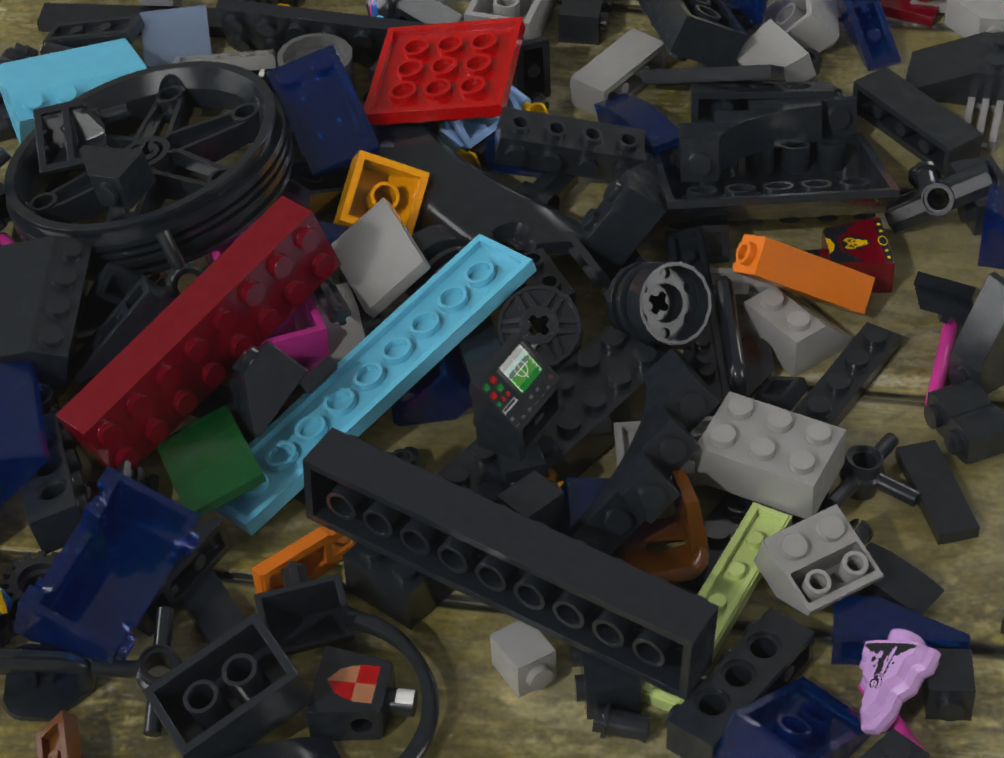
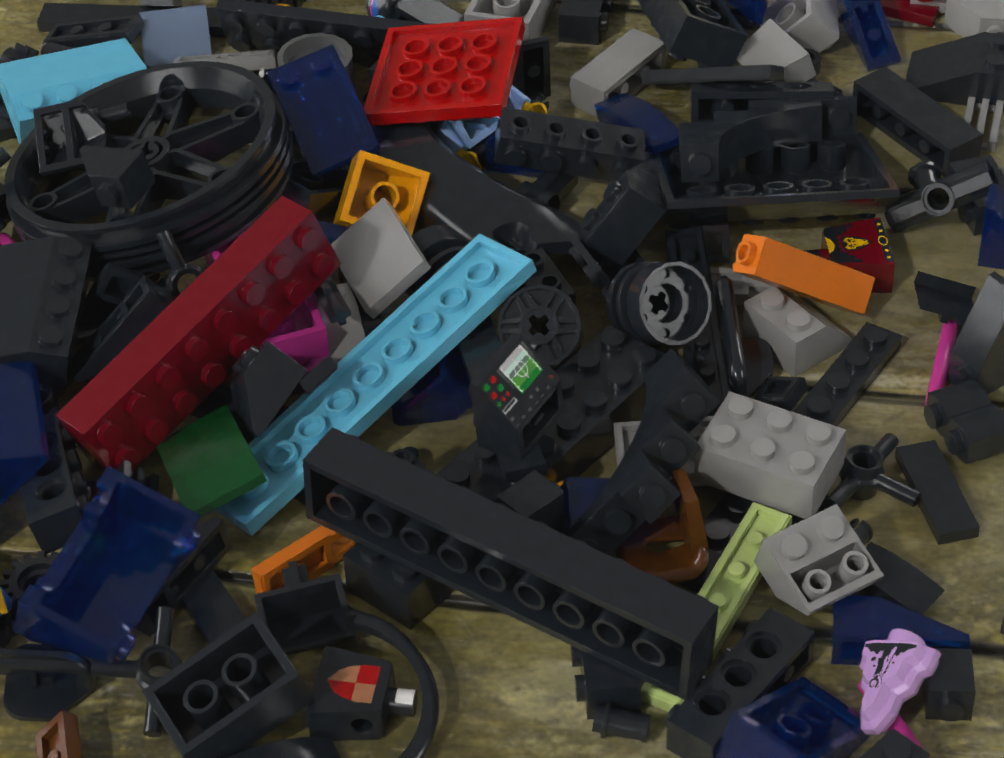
light grey brick [490,621,557,698] -> none

